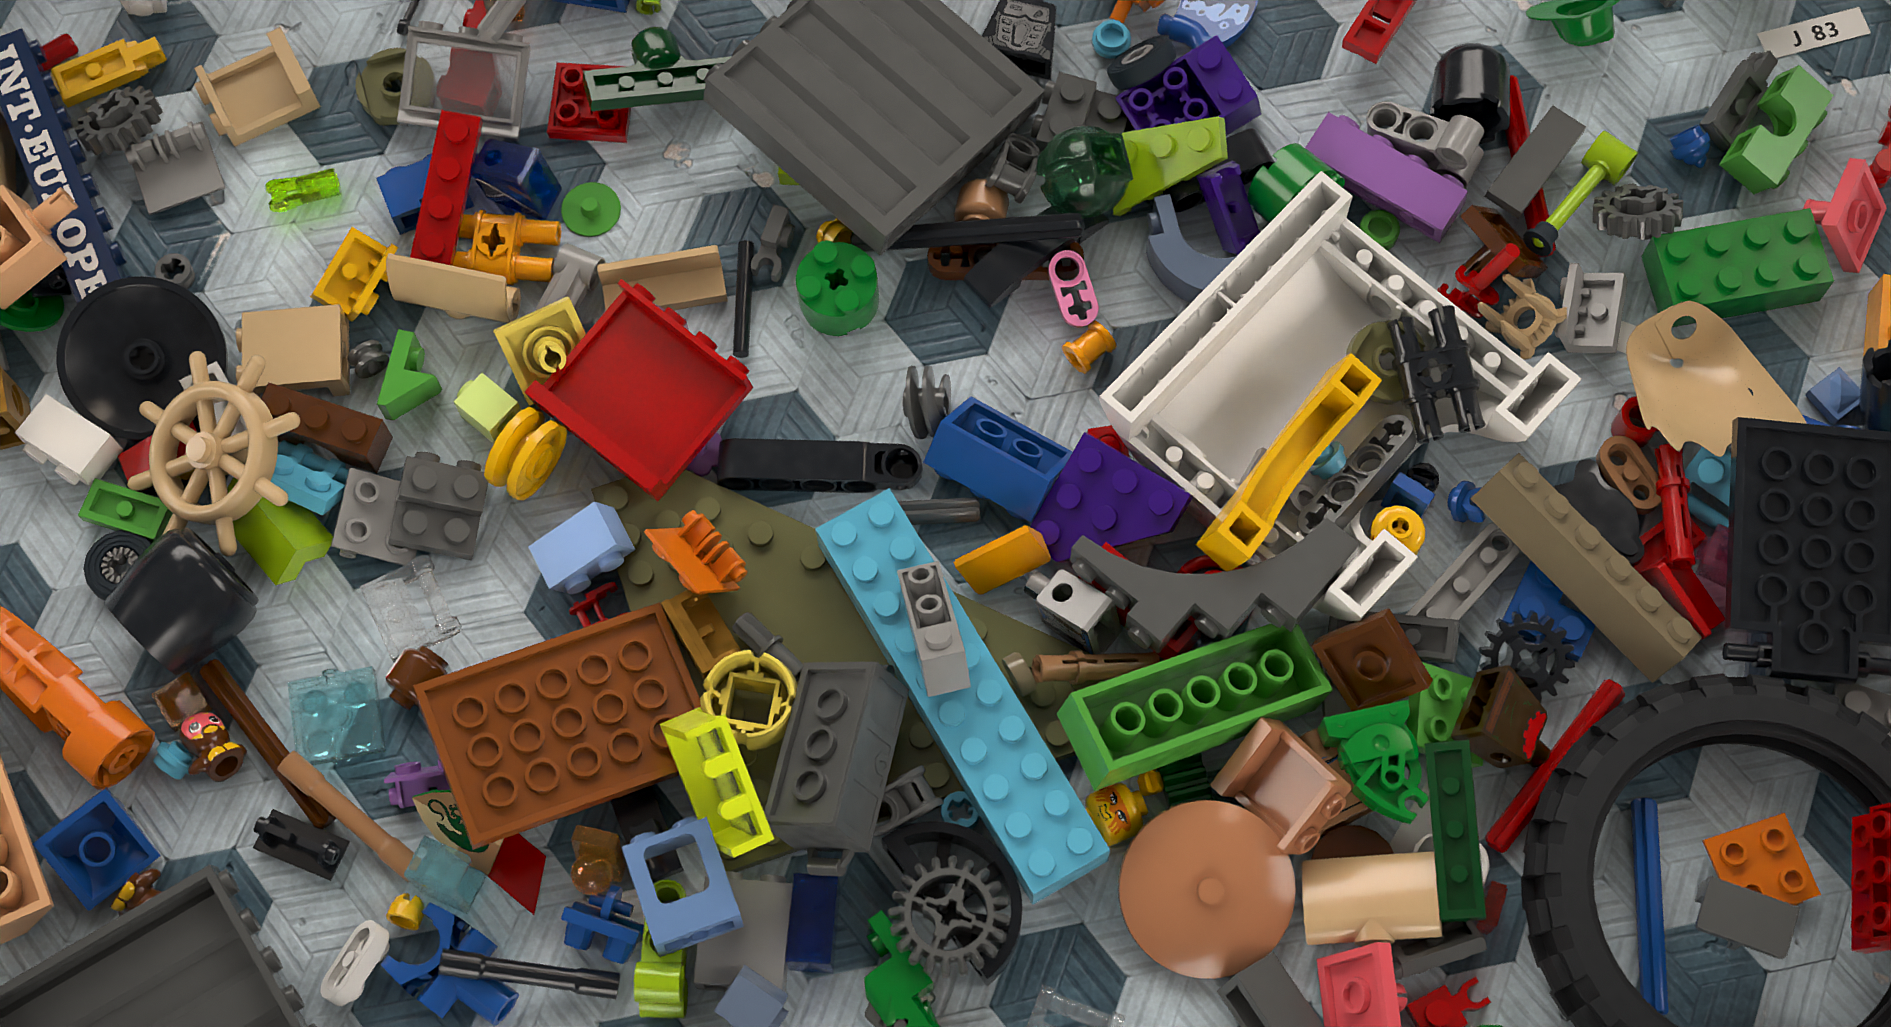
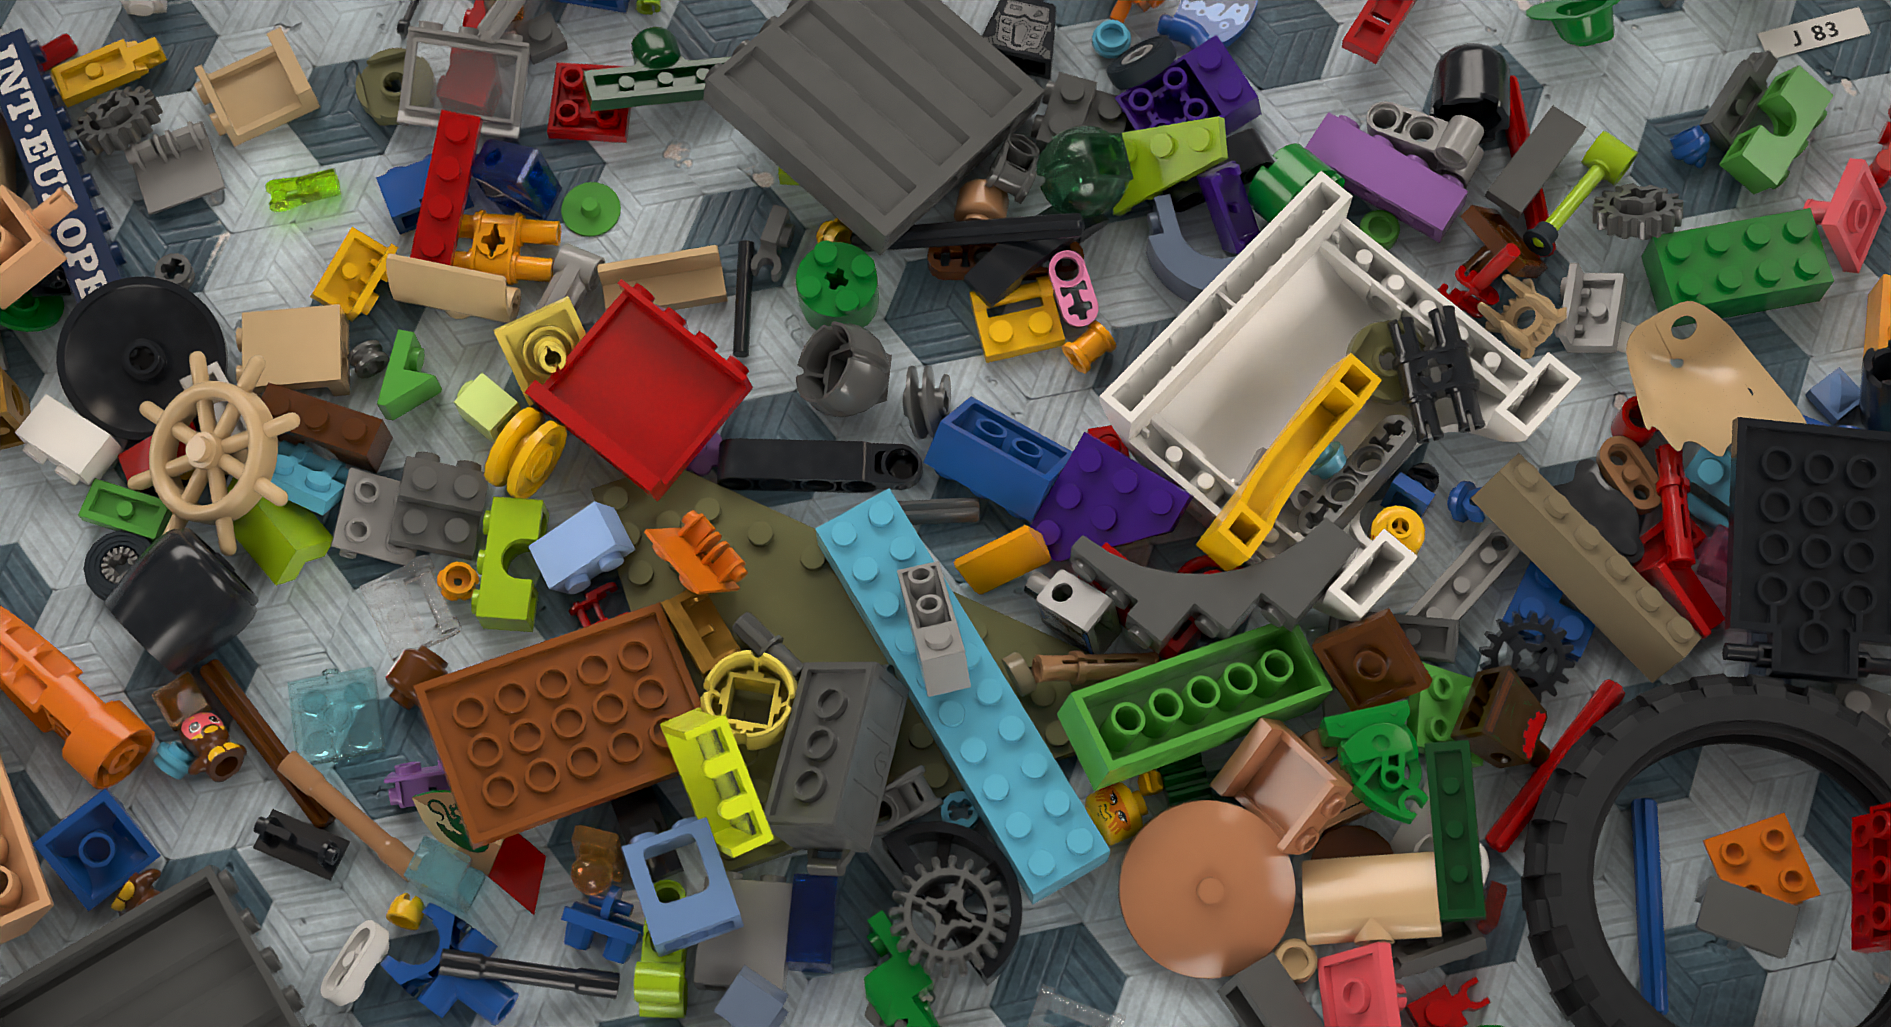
none -> light orange plate [437,562,479,601]
none -> lime arch [471,496,549,632]
none -> dark grey plate [496,11,568,68]
none -> dark grey piece [796,321,892,417]
none -> yellow plate [969,275,1065,363]
none -> tan tile [1274,938,1317,985]

